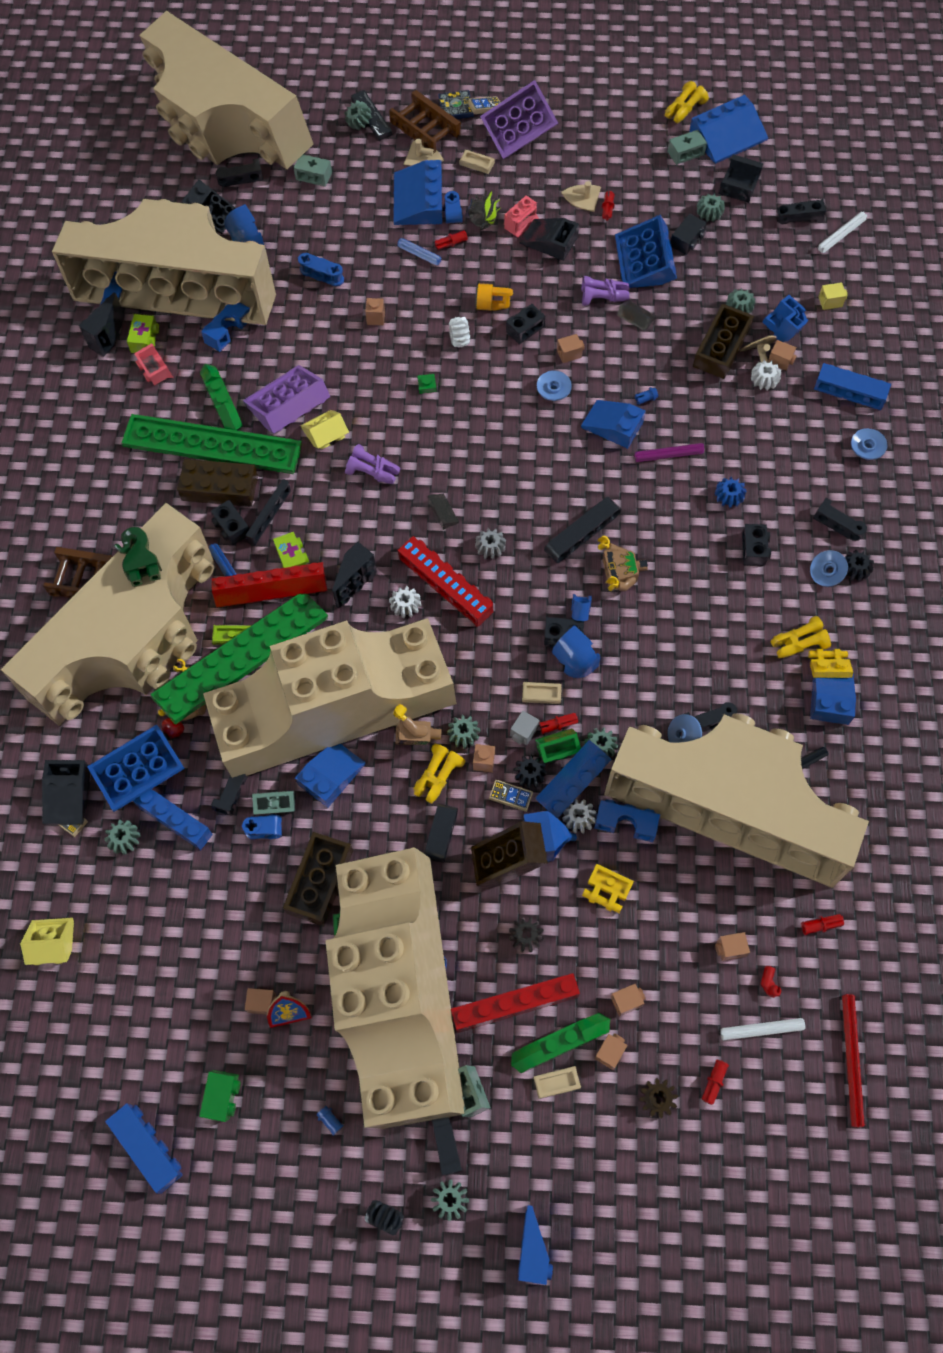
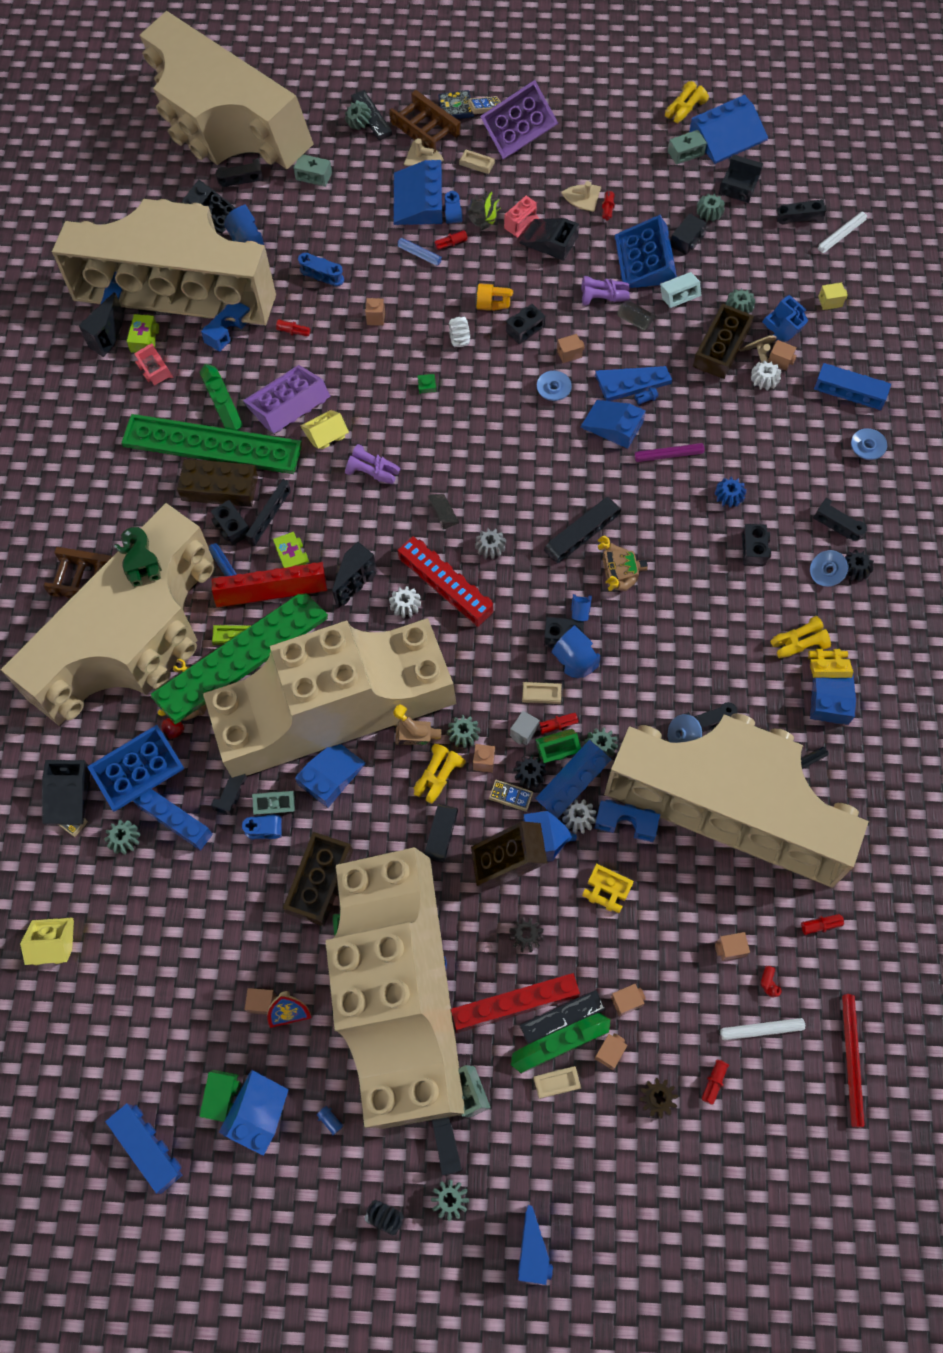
none -> blue slope [219,1070,289,1156]
none -> red axle [276,319,311,337]
none -> black tile [519,990,606,1044]
none -> blue wing [595,366,672,401]
none -> light aqua brick [660,272,701,308]

